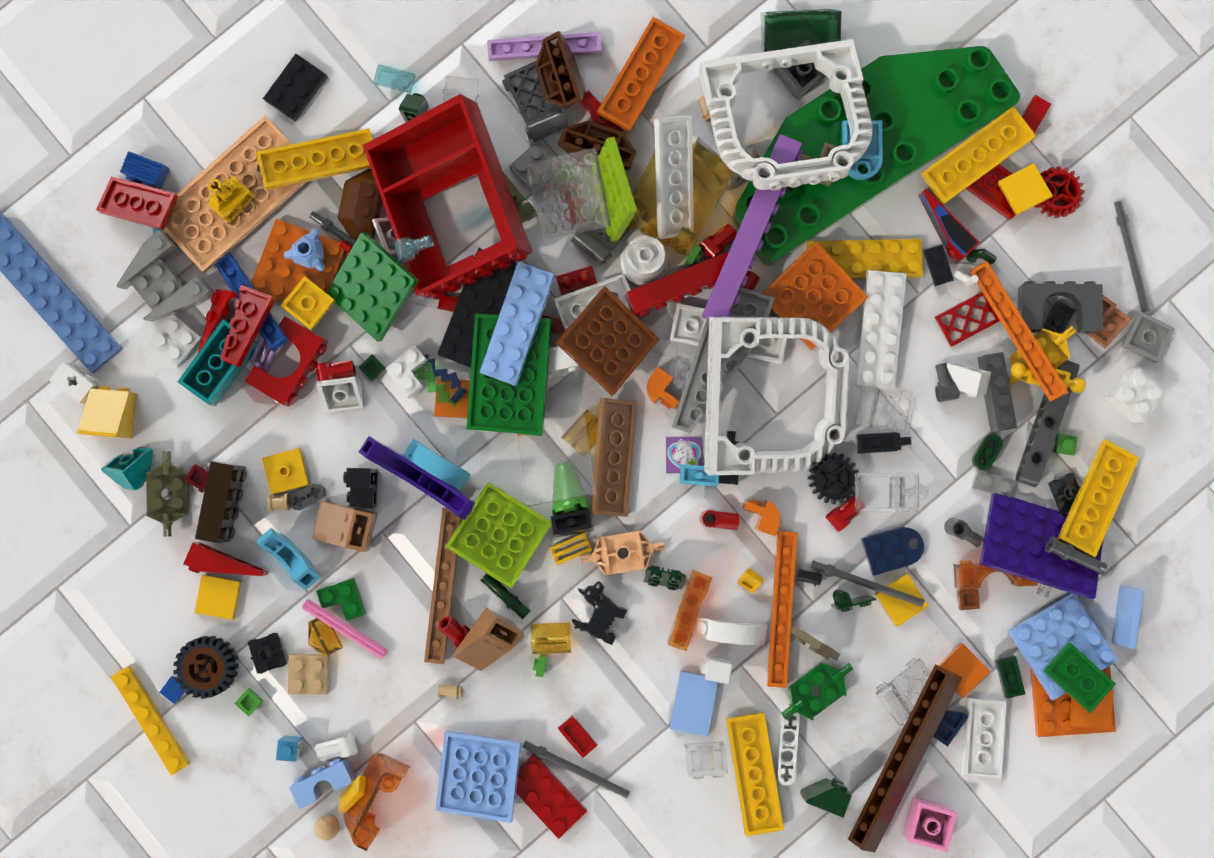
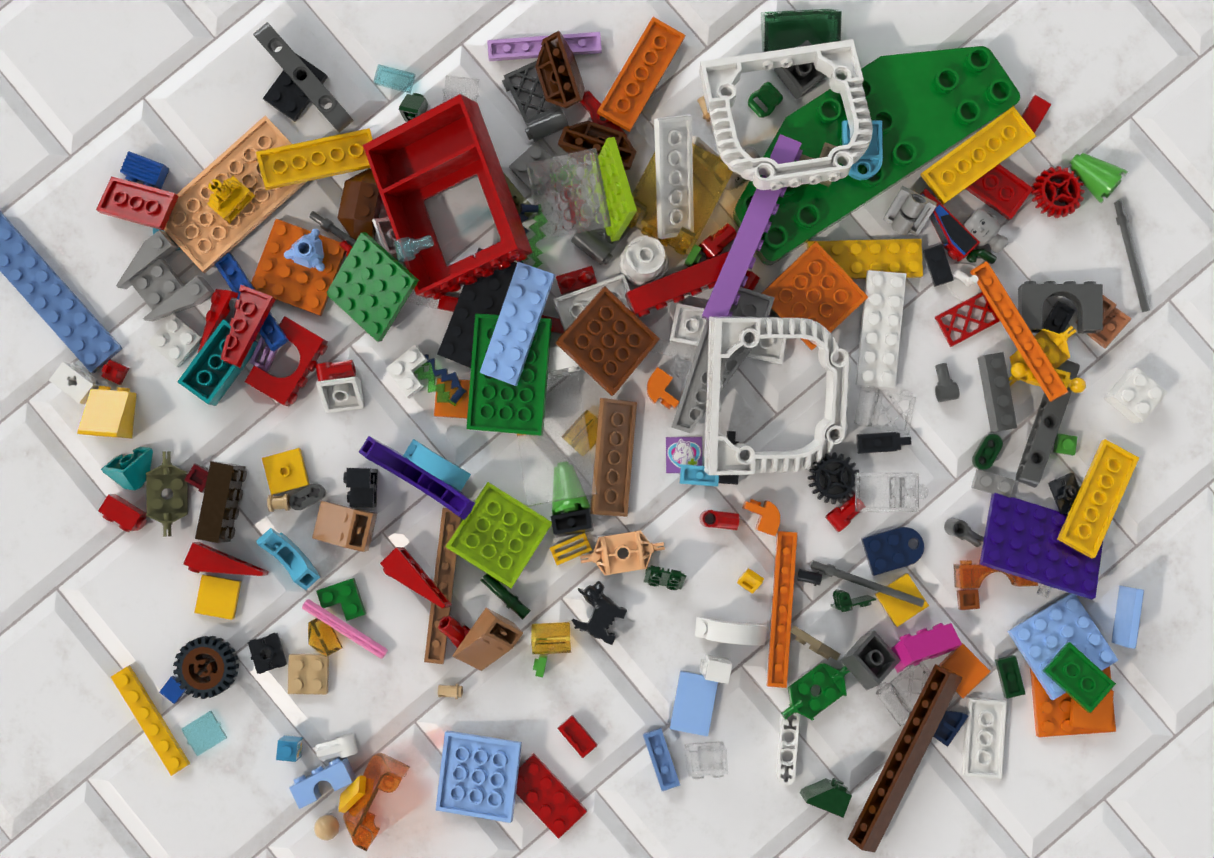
bright green plate [234,688,264,717] -> none
yellow plate [280,276,336,331] -> none
dark green tile [358,354,386,382] -> none
dark grey bar [522,740,630,798] -> none
clear orange arch [667,569,713,651] -> none
yellow plate [726,712,784,836] -> none
bright pink brick [903,797,957,852] -> none
white slope [947,362,991,398] -> none
yellow tile [998,163,1053,216] -> none
dark grey pin [1045,536,1107,575] -> none
light grey plate [1121,311,1175,363] -> none
none -> red brick [98,494,147,532]
none -> red tile [101,359,129,385]
none -> clear light blue piece [181,711,227,756]
none -> dark grey beam [253,22,354,133]
none -> red slope [380,547,452,609]
none -> clear neon green piece [519,204,548,268]
none -> medium blue plate [643,728,680,791]
none -> green piece [748,82,783,118]
none -> dark grey brick [840,630,901,690]
none -> light grey plate [883,186,937,236]
none -> dark pink wedge [891,623,962,673]
none -> light grey piece [963,209,1008,253]
none -> bright green cone [1070,153,1128,203]

